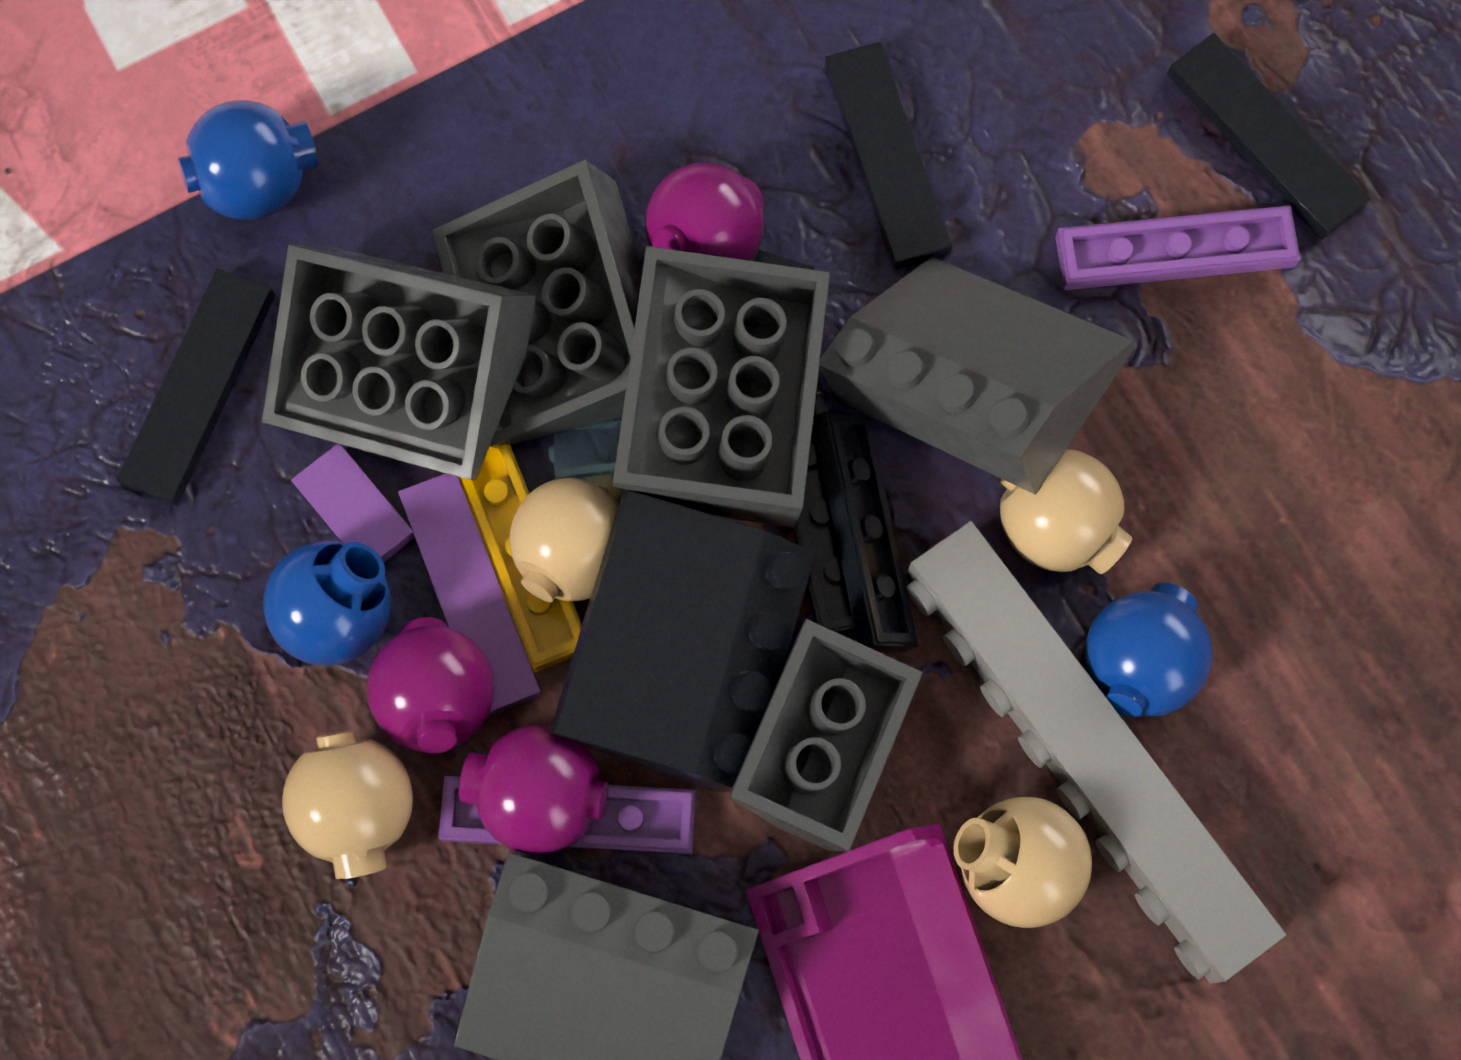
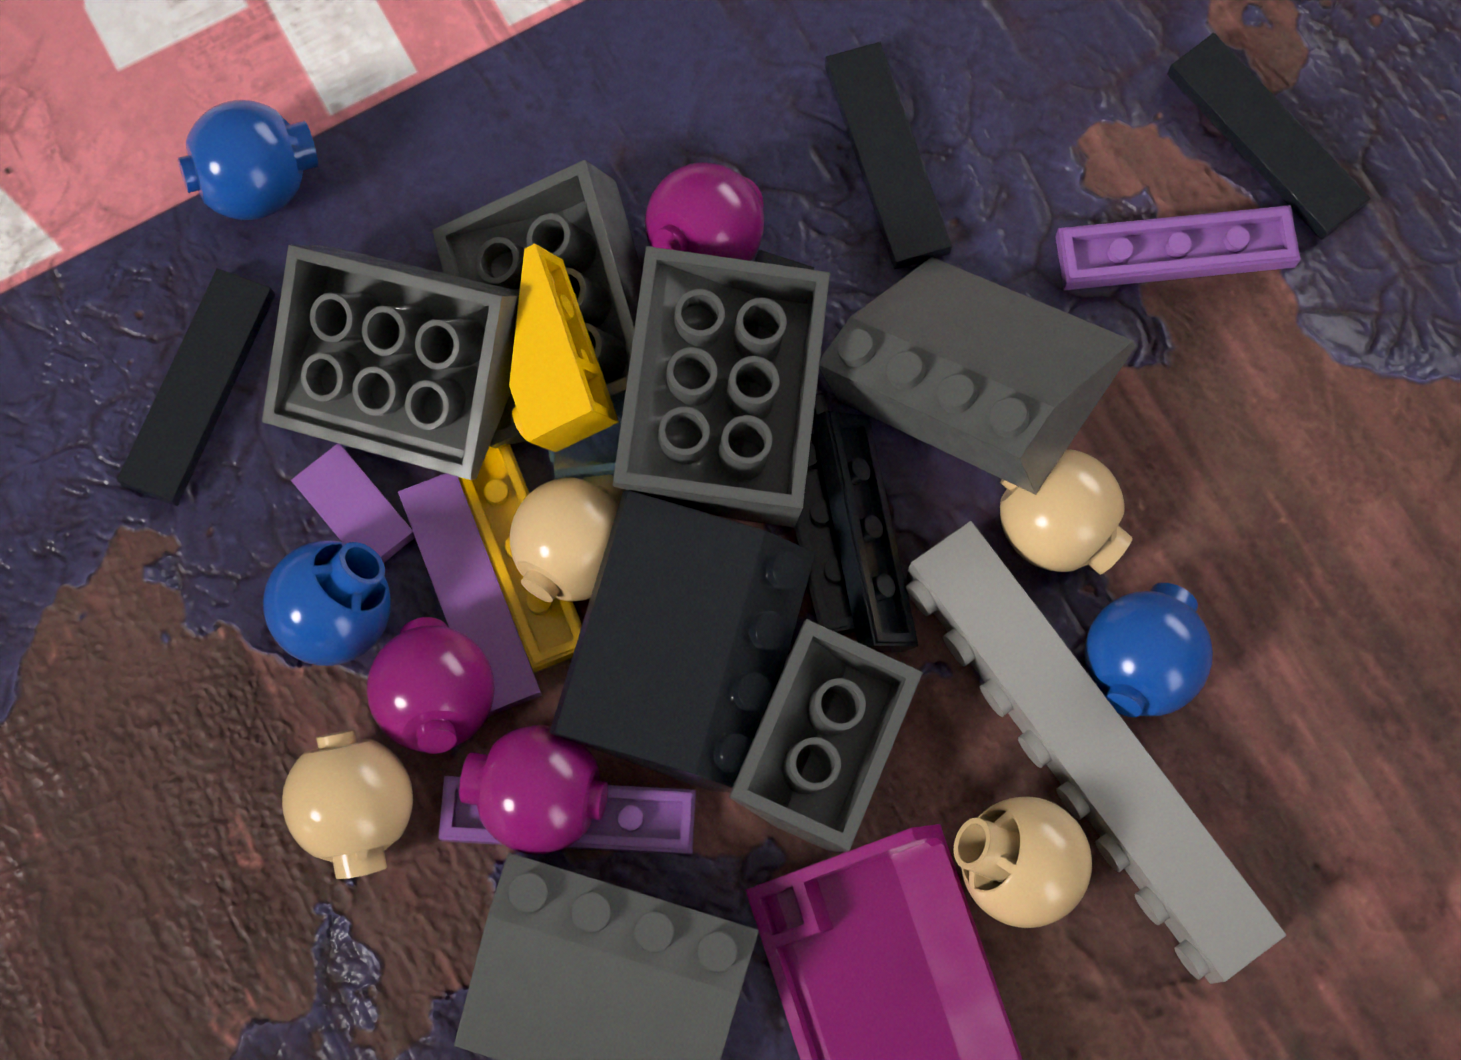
none -> yellow slope [509,243,619,452]

